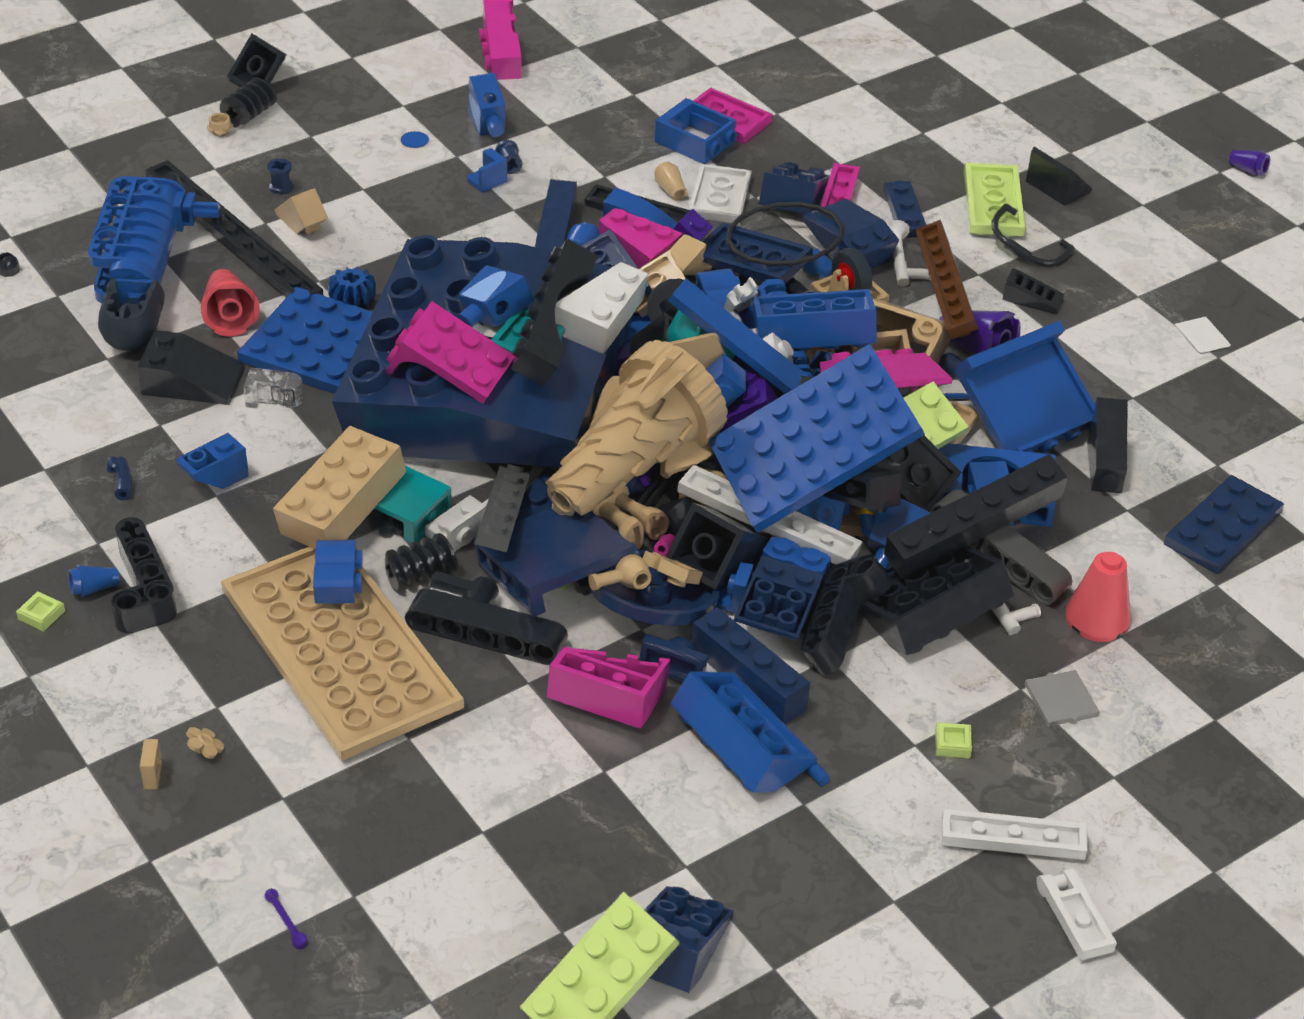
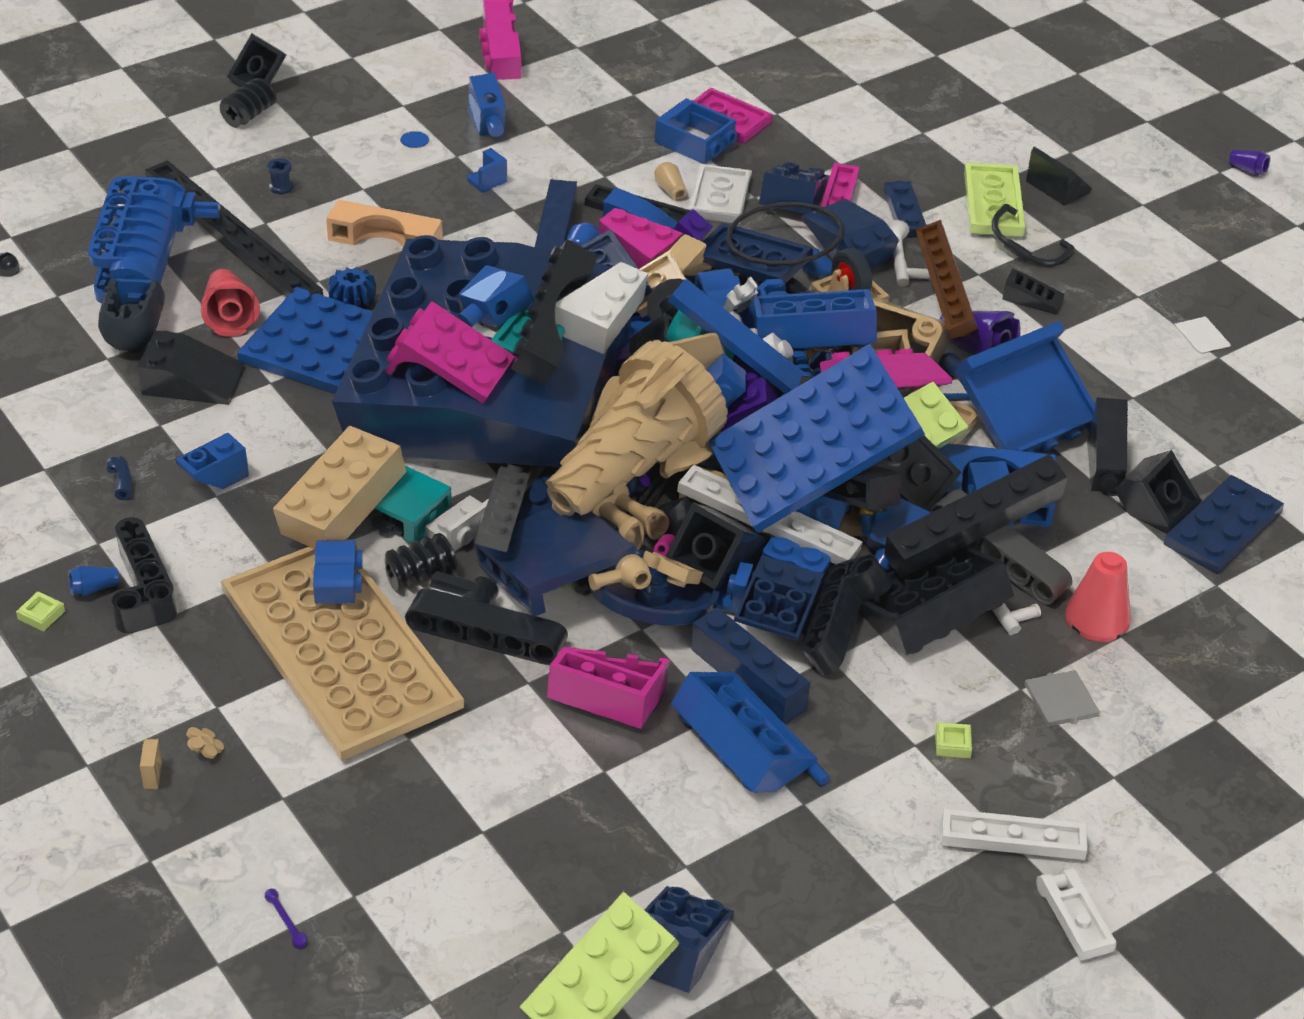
tan plate [207,113,233,136] -> none
clear leg [244,368,303,408] -> none
tan slope [274,188,328,234] -> none
dark blue bush [495,140,523,174] -> none
dark blue tile [639,634,709,682] -> none
none -> light nougat arch [326,199,443,247]
none -> black slope [1114,450,1202,534]

